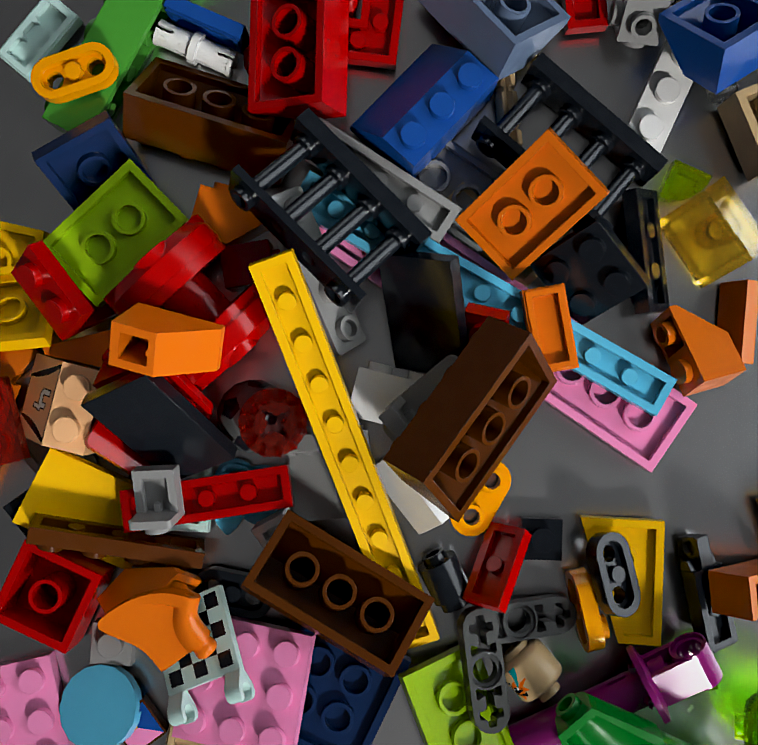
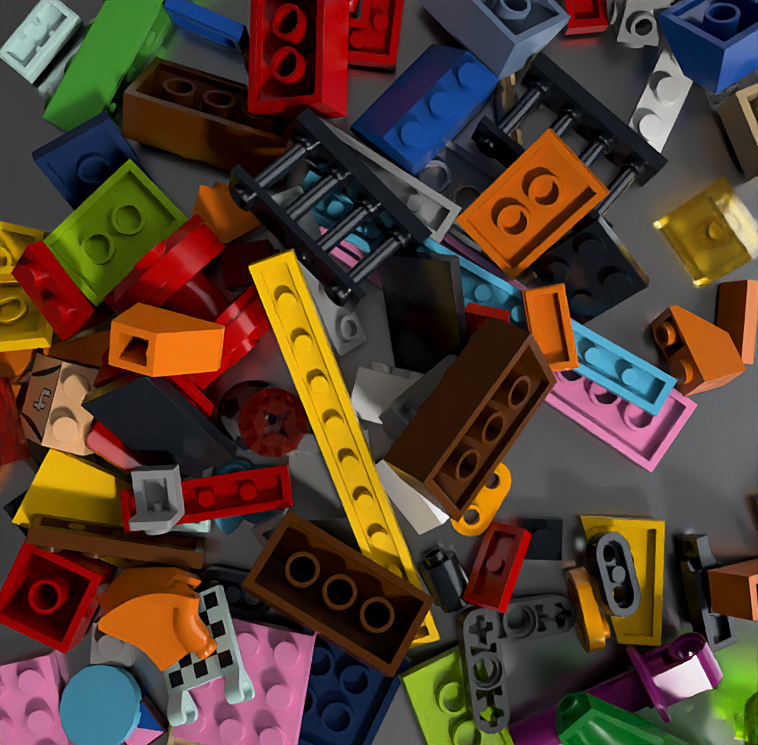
light orange plate [31,42,119,104] -> none
white pin [153,19,239,78] -> none
tan head [503,639,562,703] -> none
black plate [621,188,670,314] -> none
clear neon green tile [657,160,713,203] -> none

